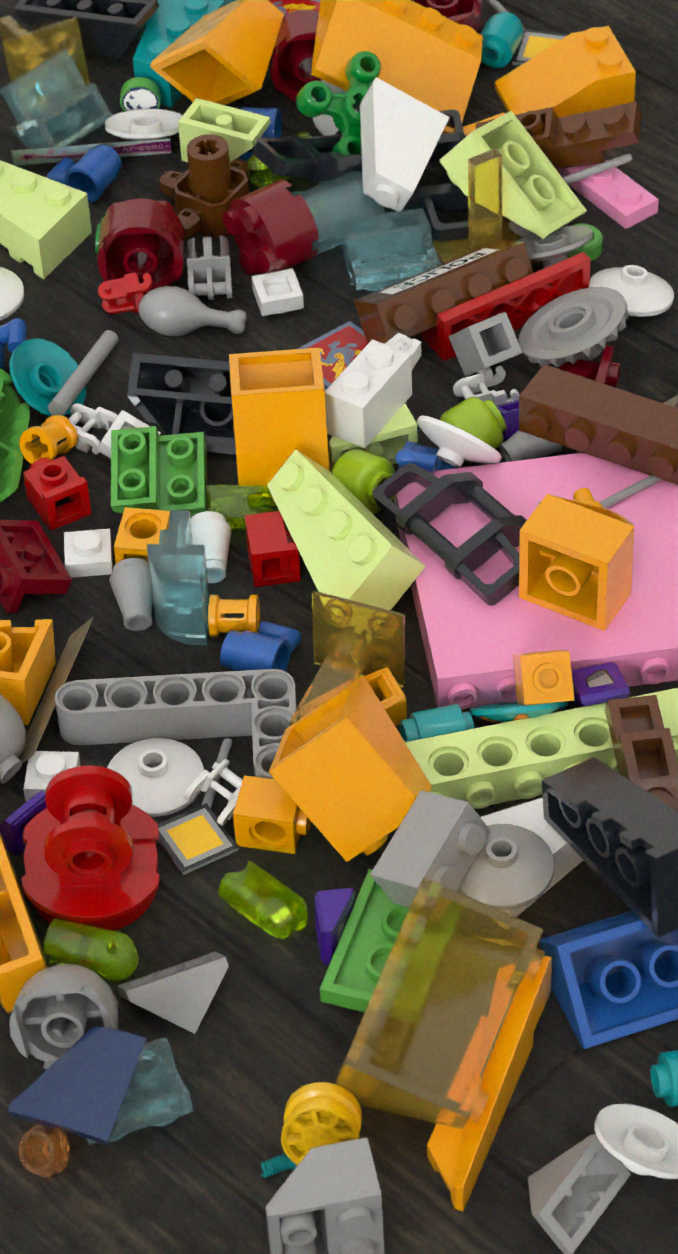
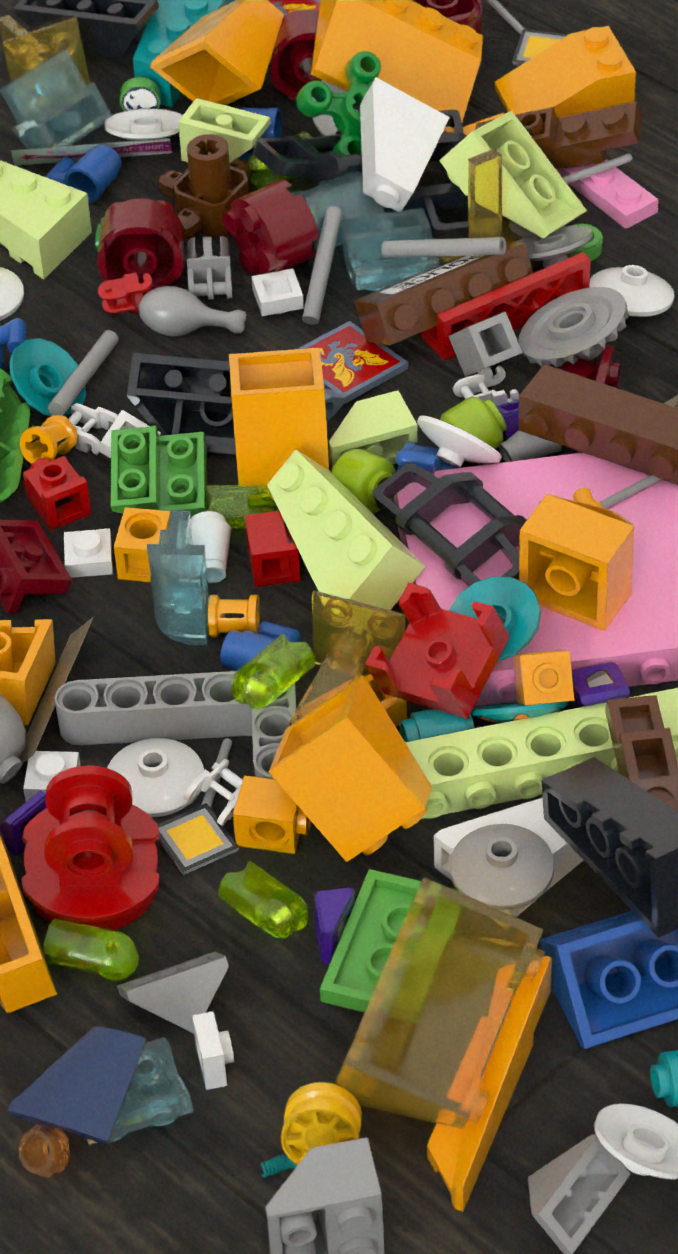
light grey cylinder [10,964,118,1069] -> none
light grey cone [109,558,156,631] -> none
white hinge [325,333,421,448] -> none
light grey brick [370,790,491,917] -> none
teal brick [480,12,523,68] -> none
none -> white plate [192,1011,234,1090]
none -> clear neon green piece [231,634,316,709]
none -> light grey bar [302,206,343,325]
none -> red panel [365,582,510,719]
none -> light grey piece [382,237,506,258]
none -> teal dish [449,577,541,662]

